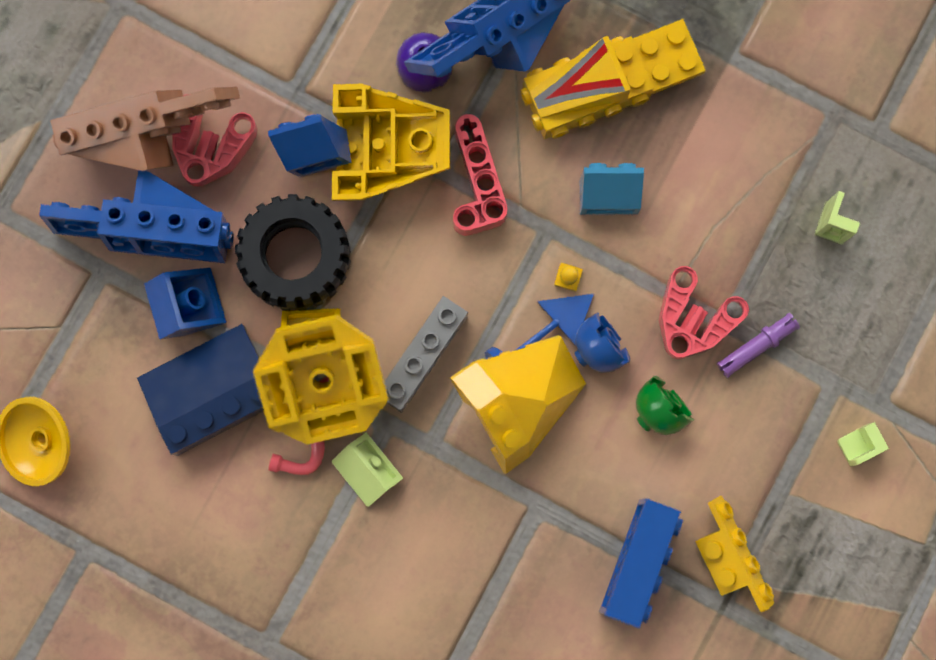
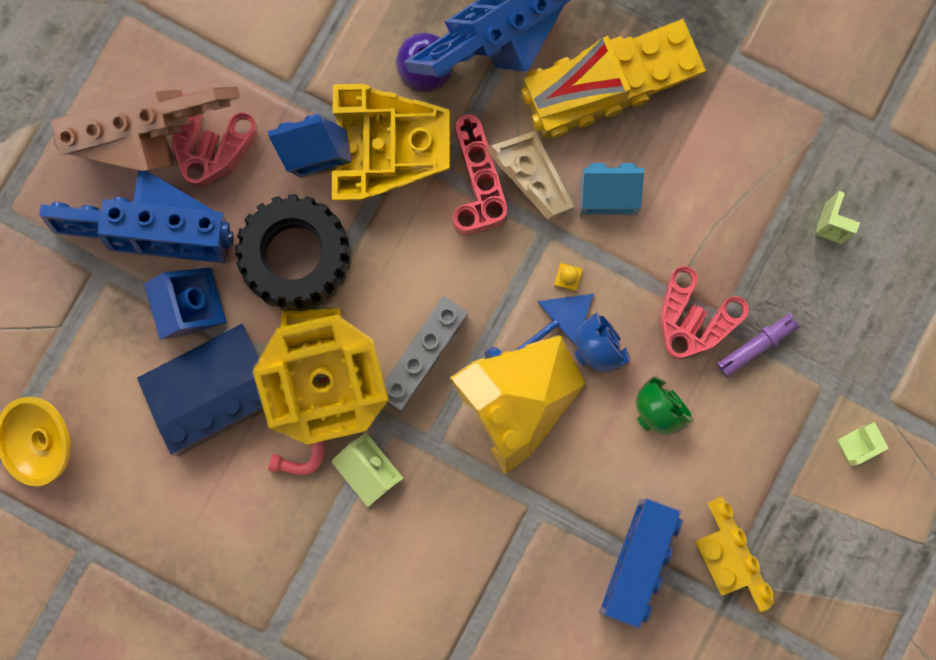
none -> tan wing [486,131,575,220]

